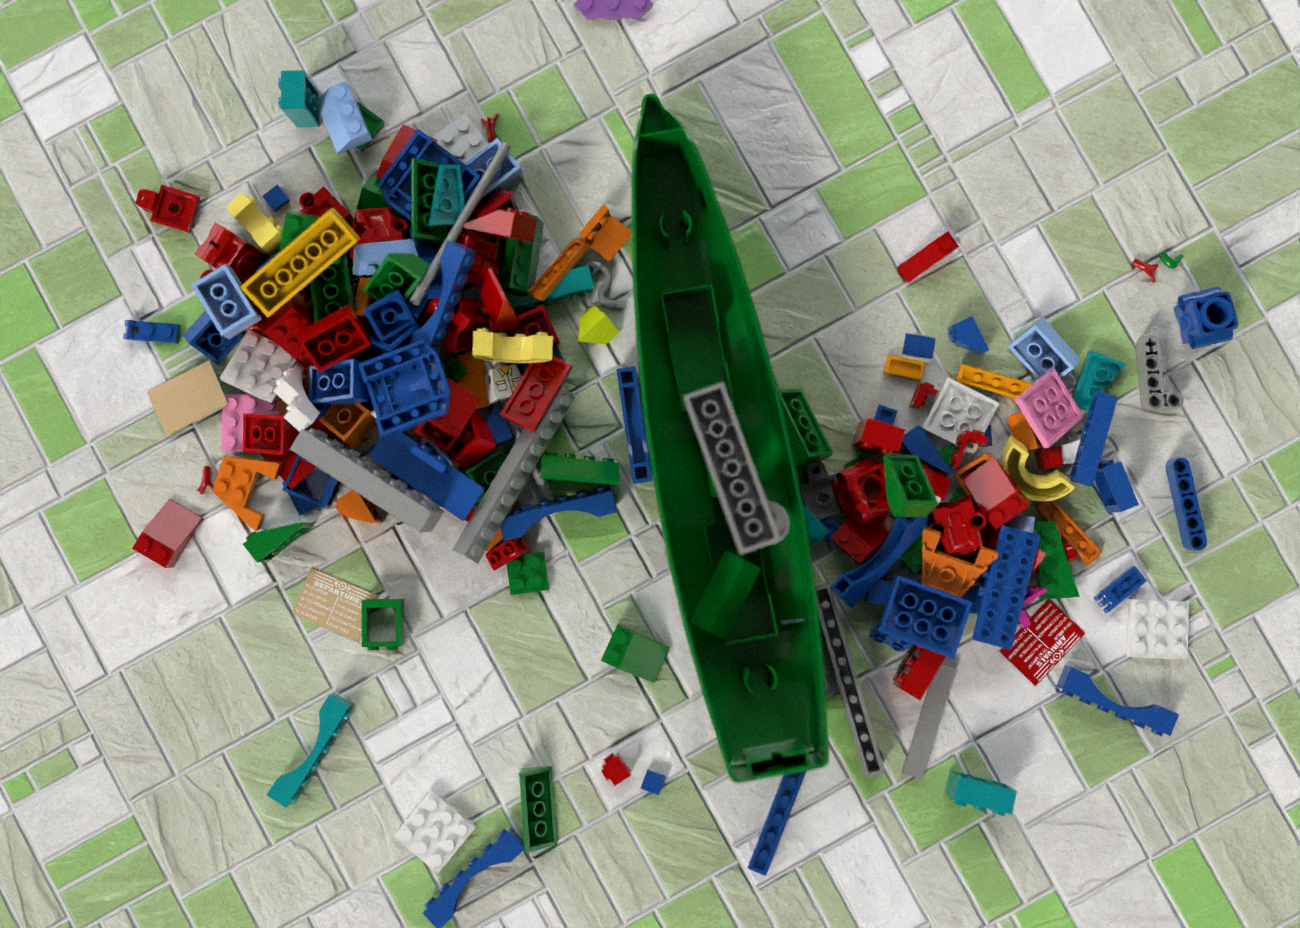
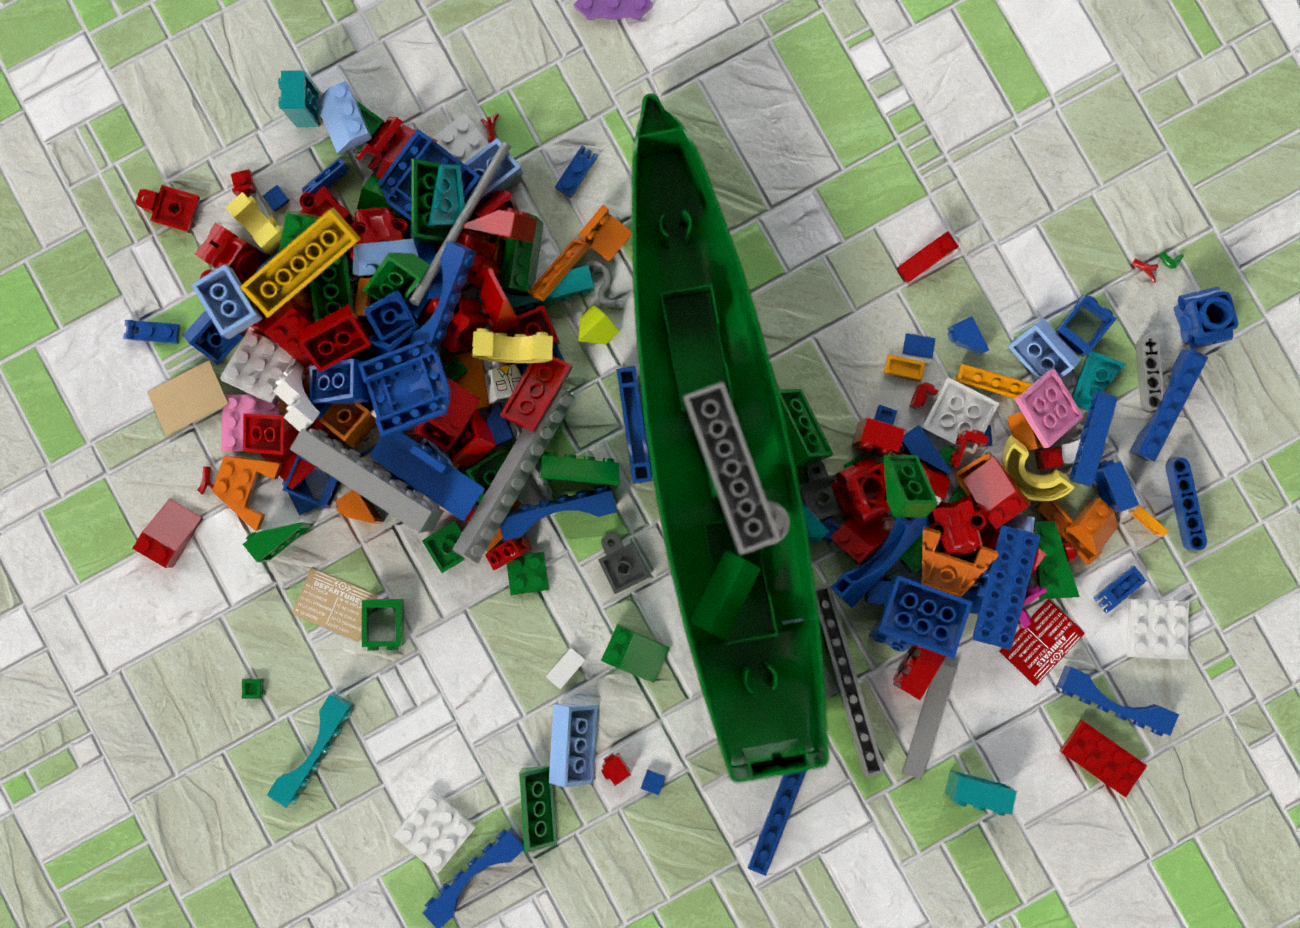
none -> red bracket [231,169,256,197]
none -> green tile [242,678,263,699]
none -> blue hinge [302,157,349,194]
none -> red plate [355,117,403,170]
none -> green plate [422,520,465,573]
none -> white tile [546,647,586,689]
none -> light blue slope [549,704,598,787]
none -> blue hinge [555,145,598,198]
none -> dark grey plate [598,532,650,594]
none -> blue window [1055,295,1117,357]
none -> red plate [1059,720,1147,798]
none -> orange slope [1067,497,1118,555]
none -> light orange tile [1128,505,1168,536]
none -> blue arch [1129,349,1208,461]

